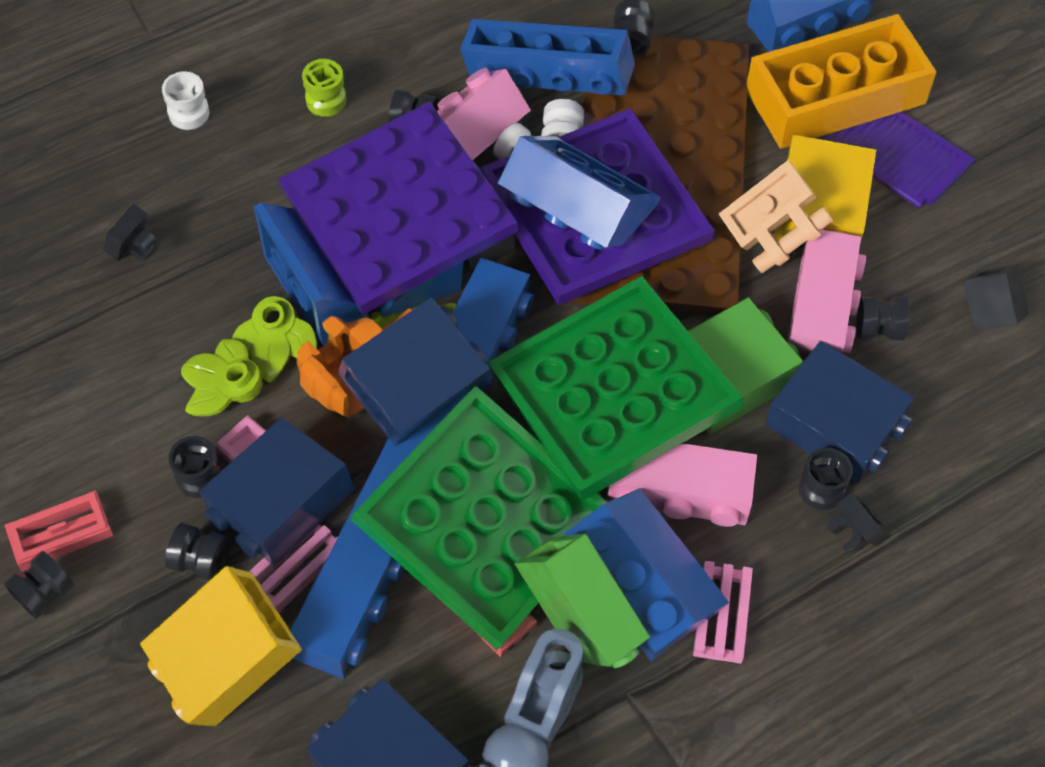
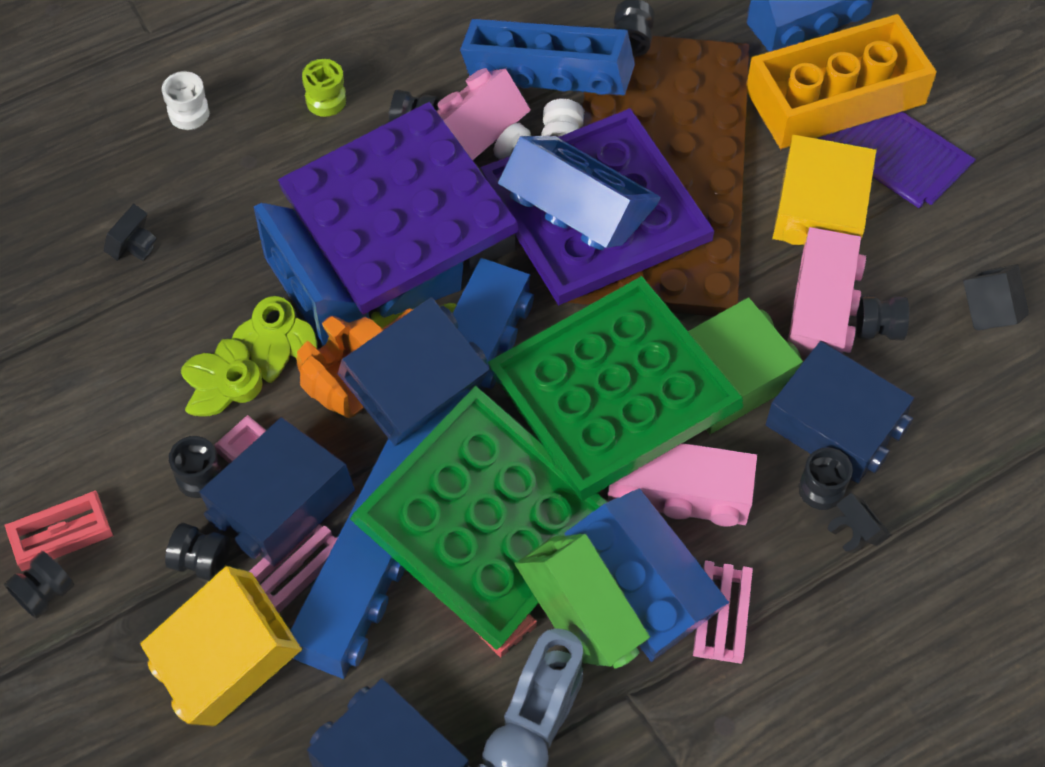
light nougat plate [719,160,833,274] -> none

